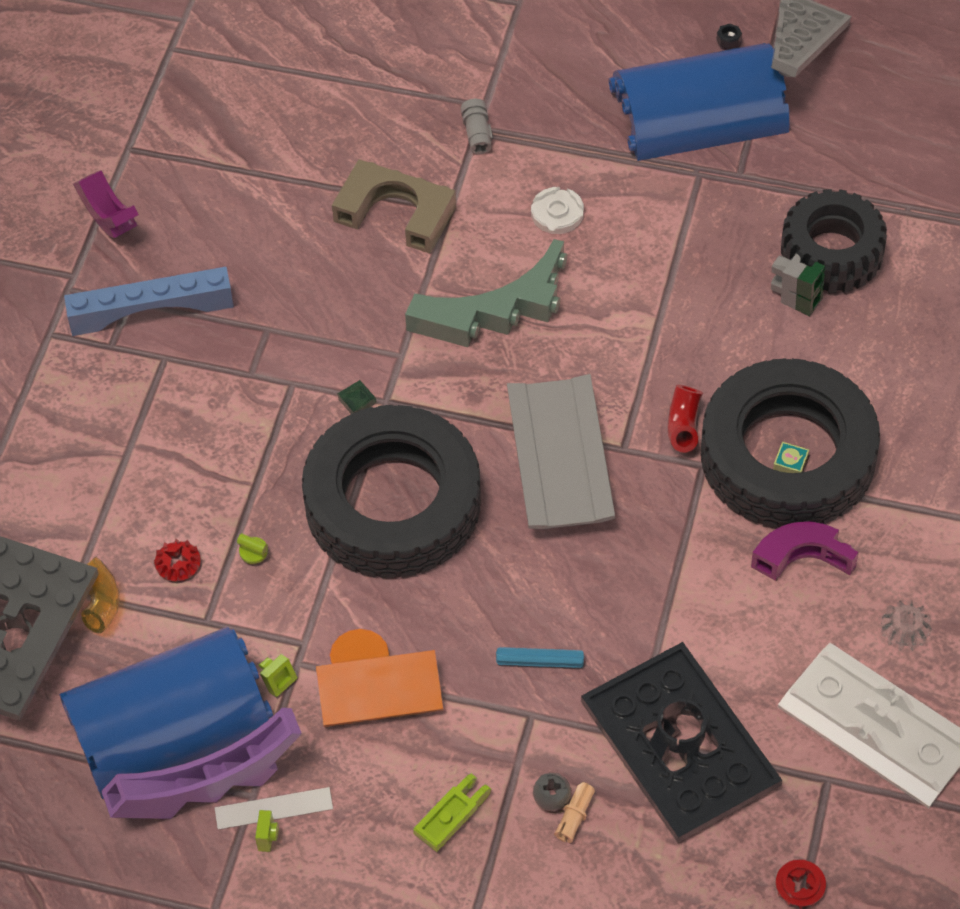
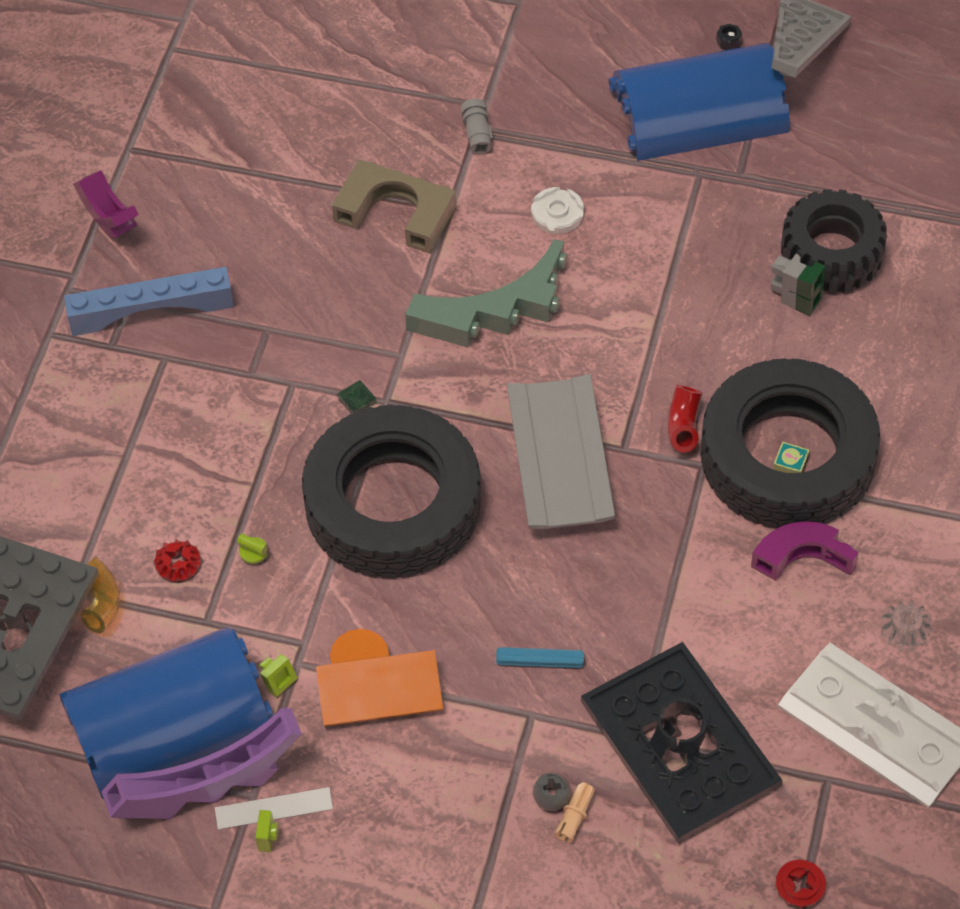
lime hinge [413,773,492,852] -> none

